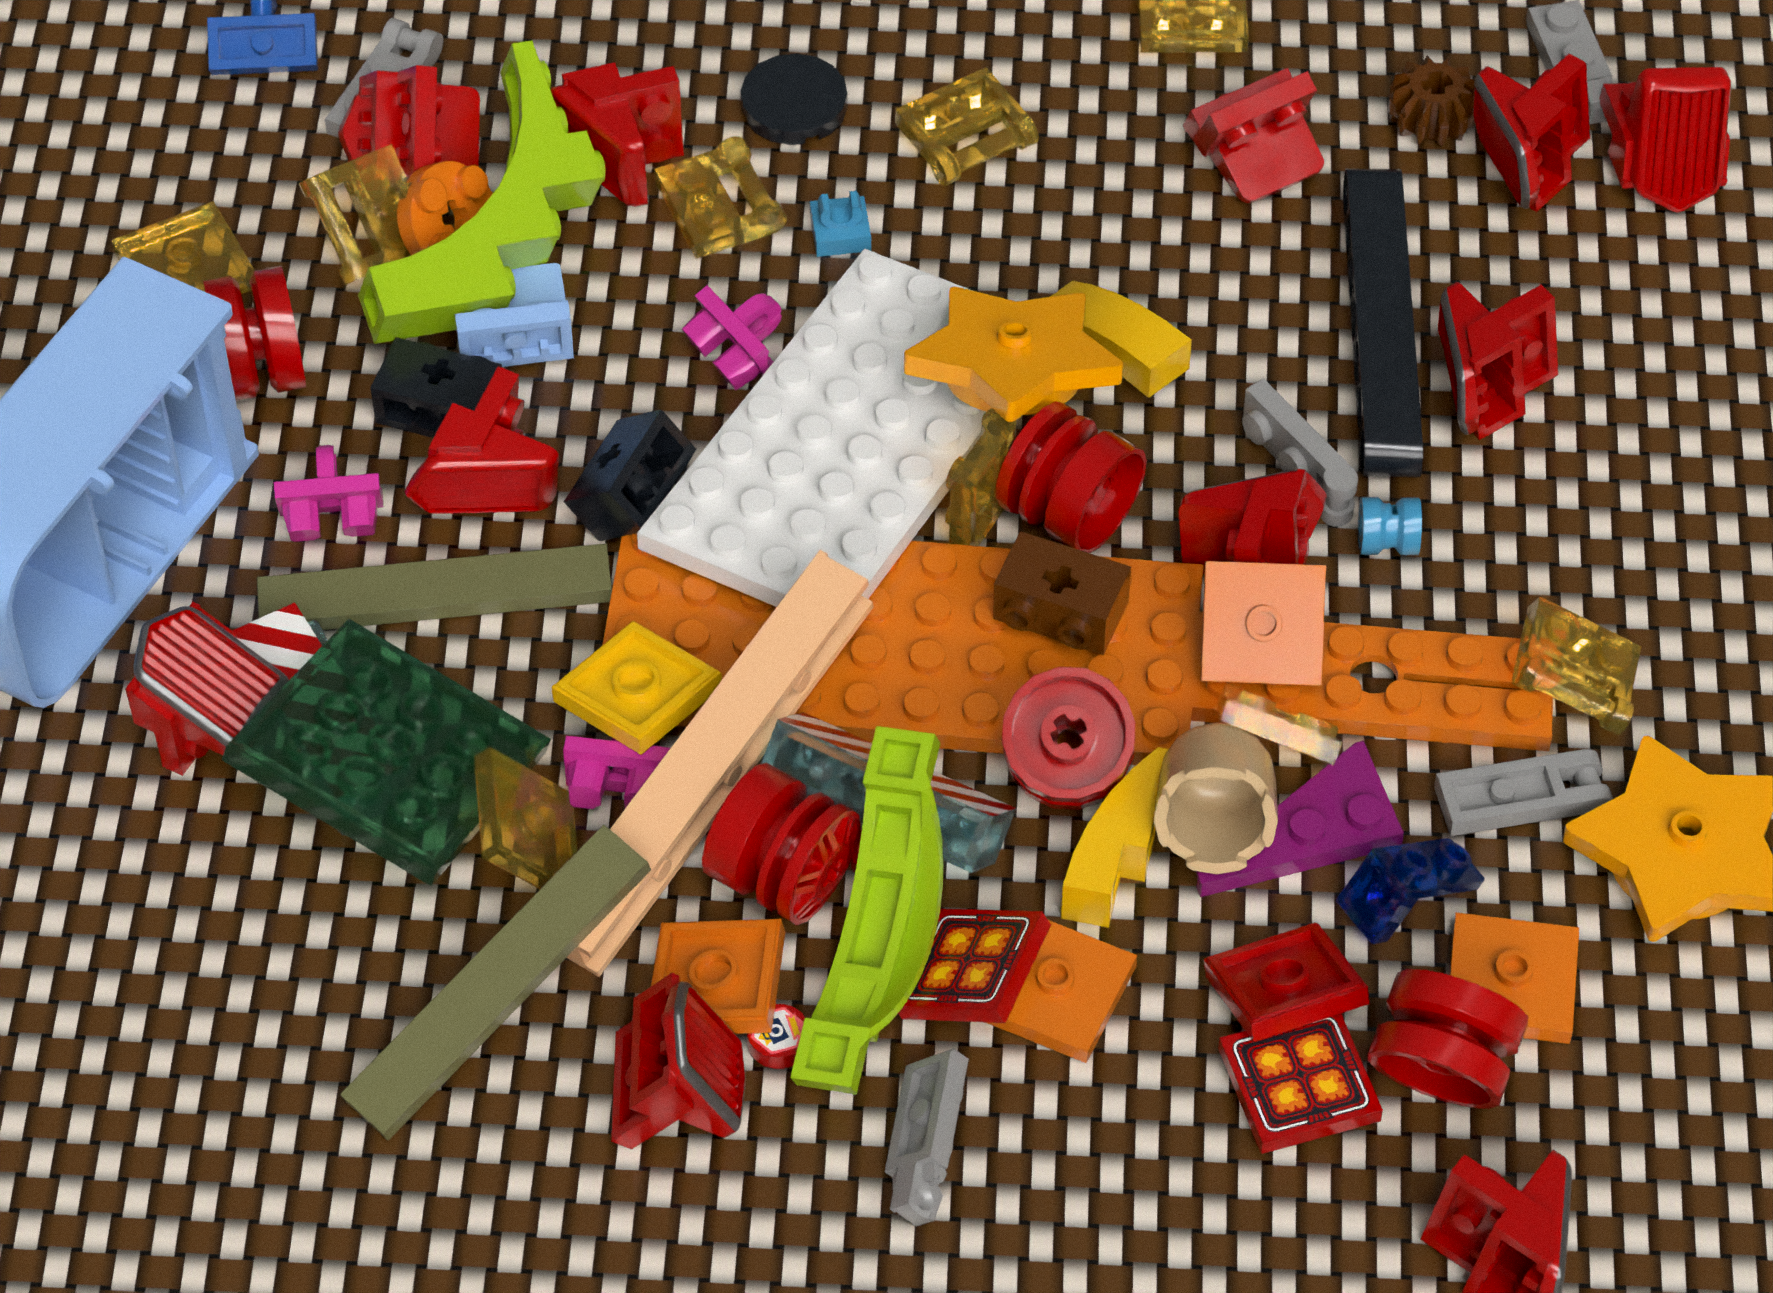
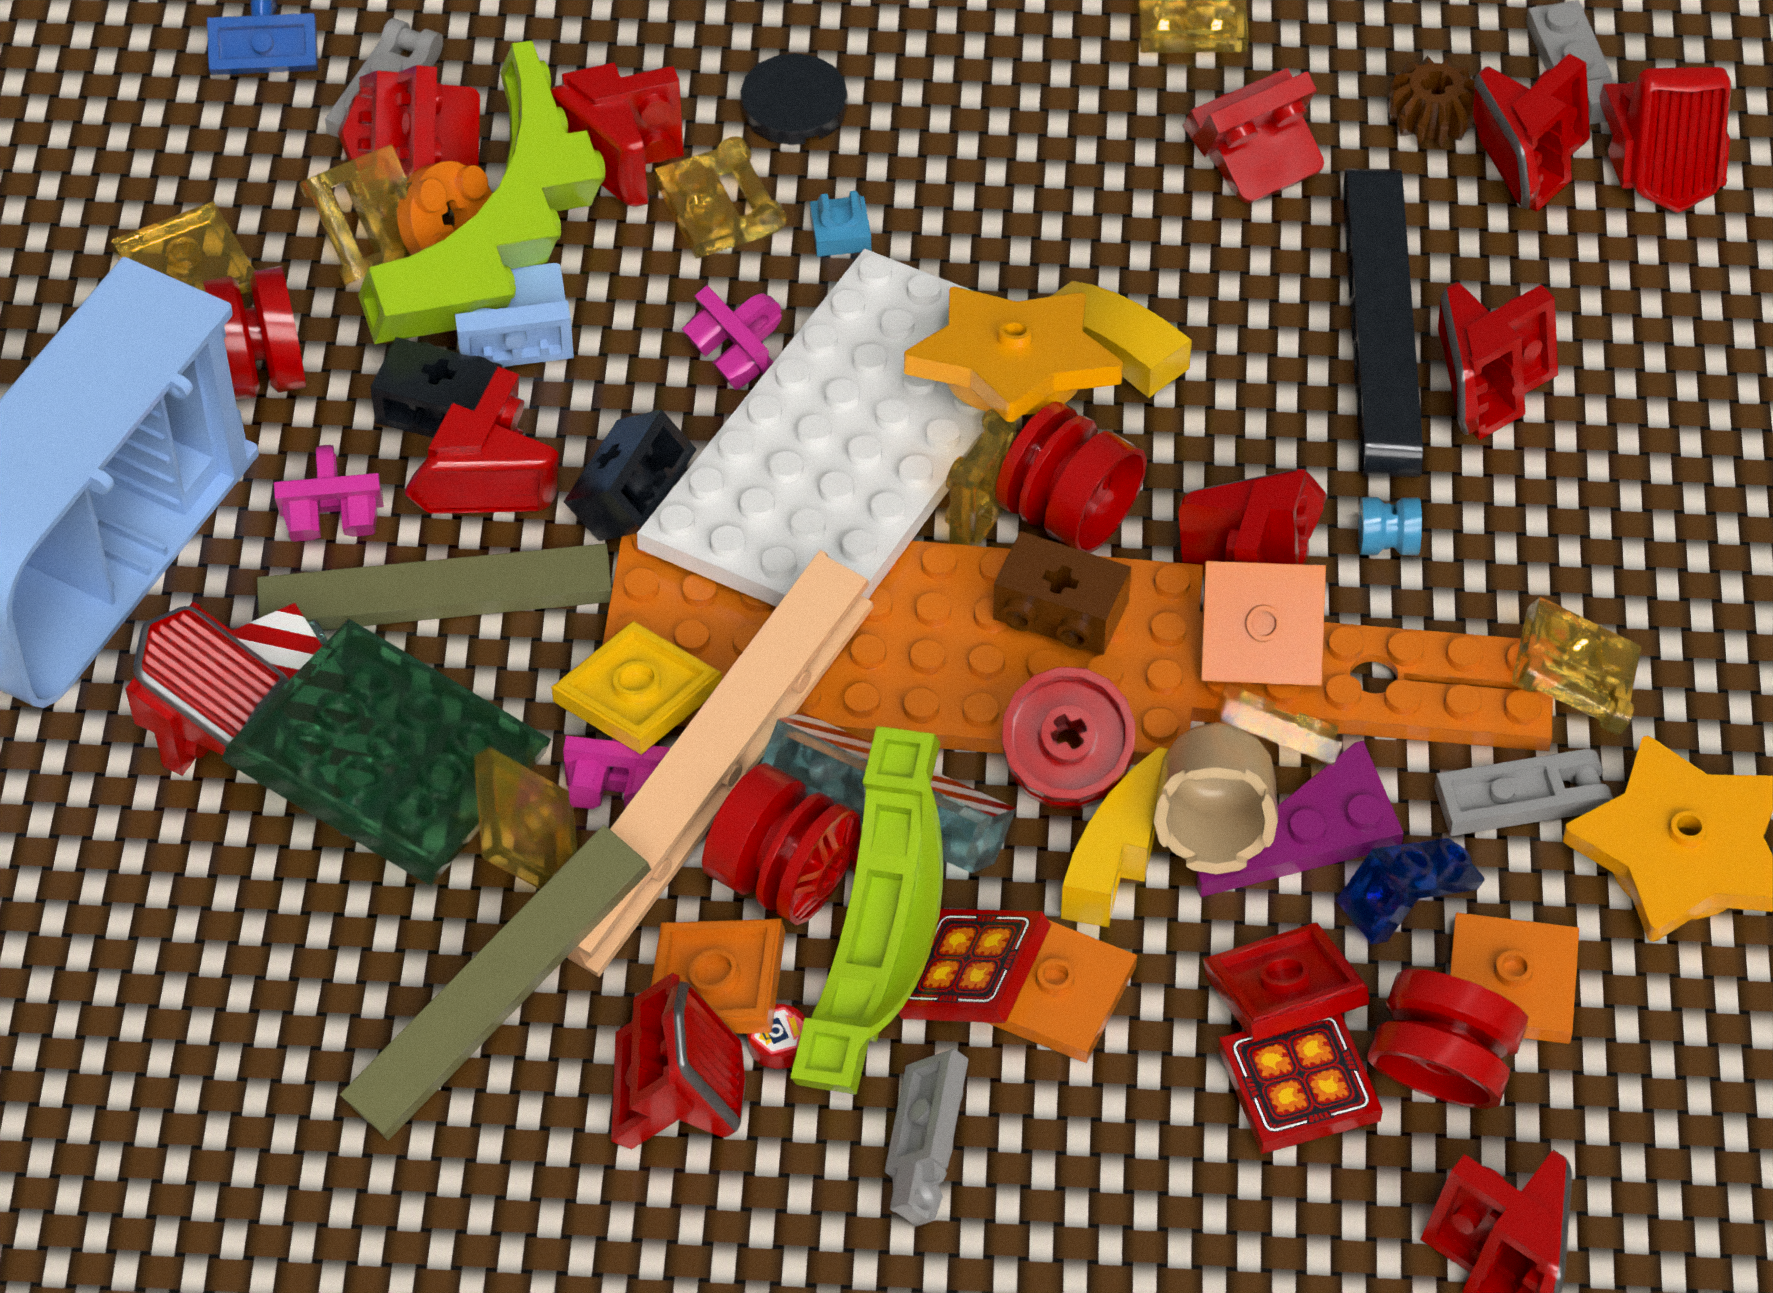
clear yellow plate [895,67,1039,186] -> none
light grey plate [1242,378,1358,527] -> none

